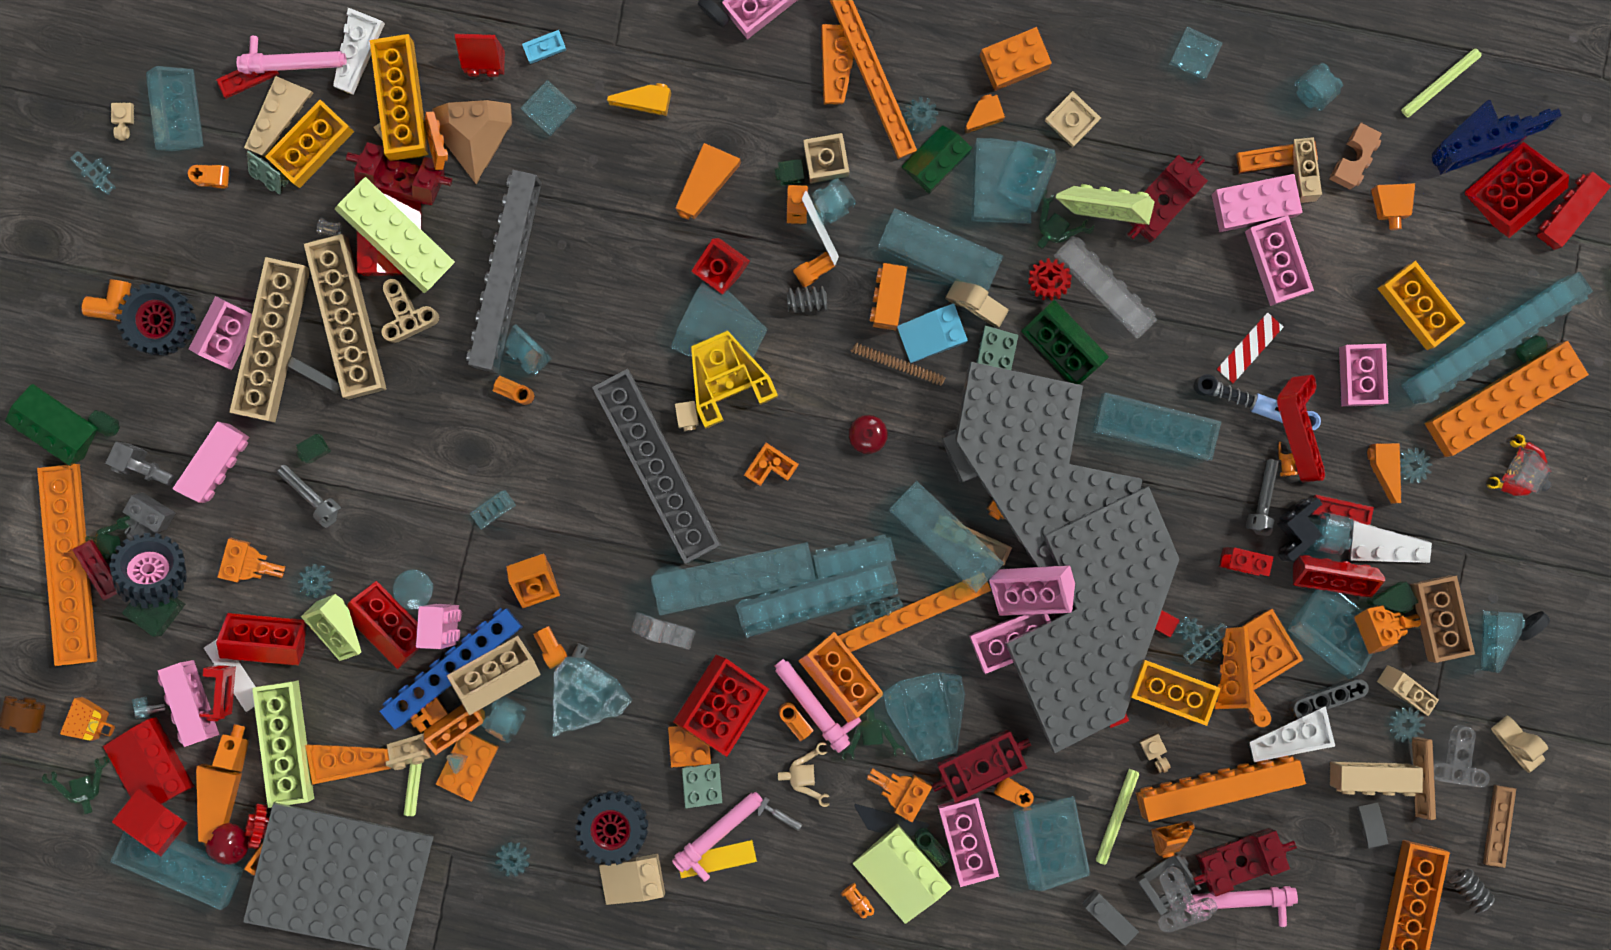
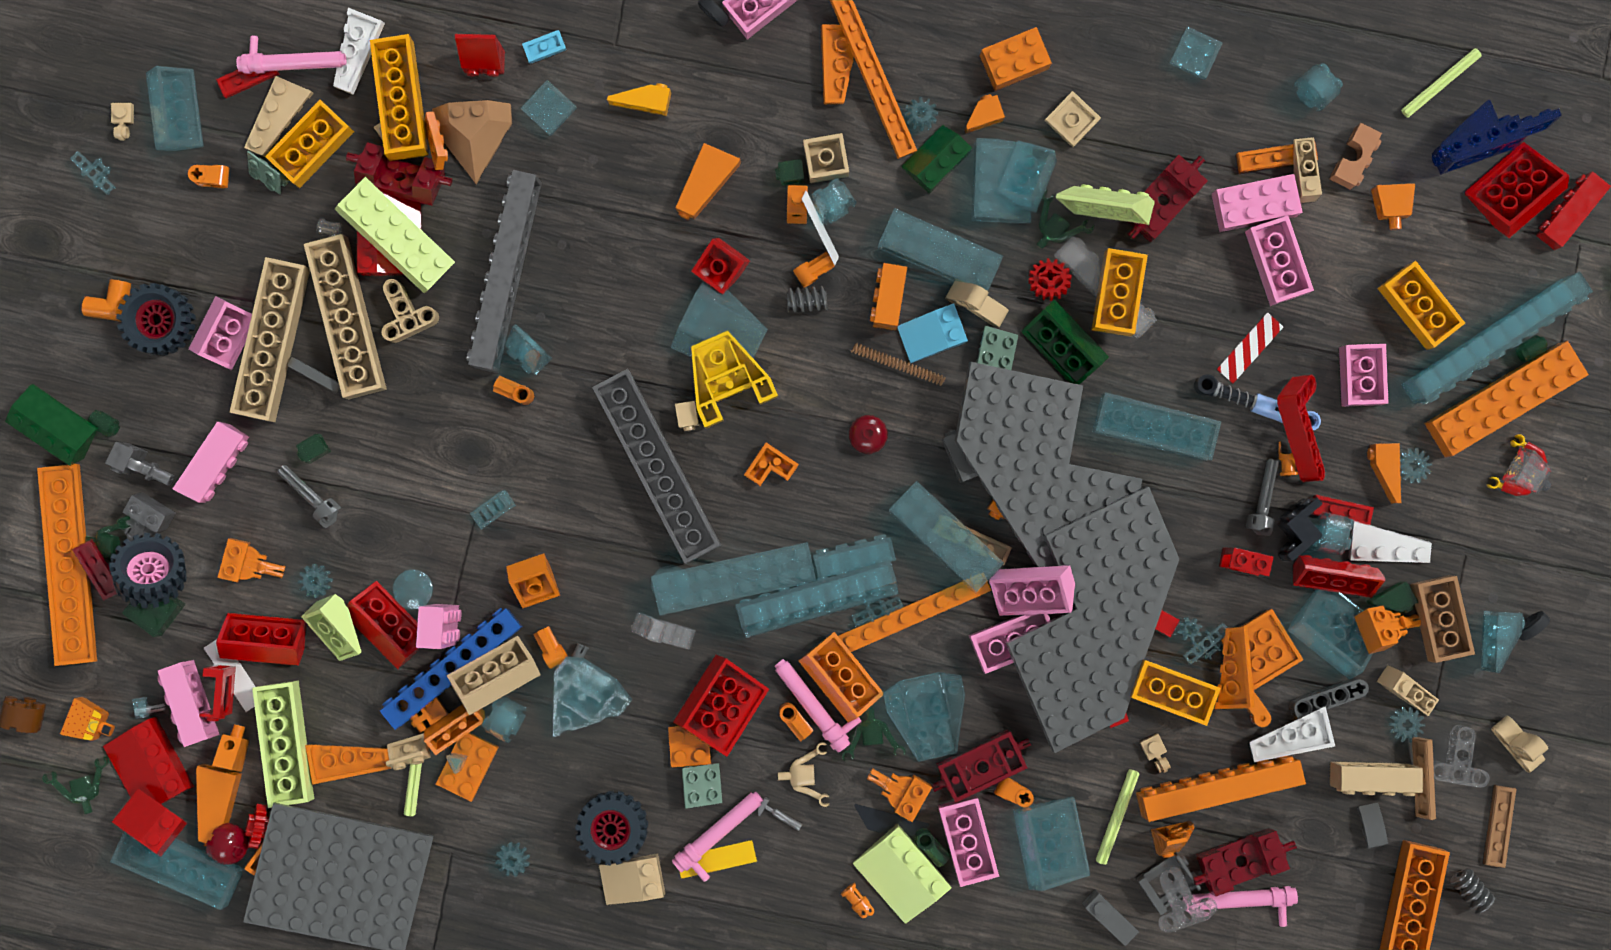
none -> light orange brick [1092,248,1148,337]

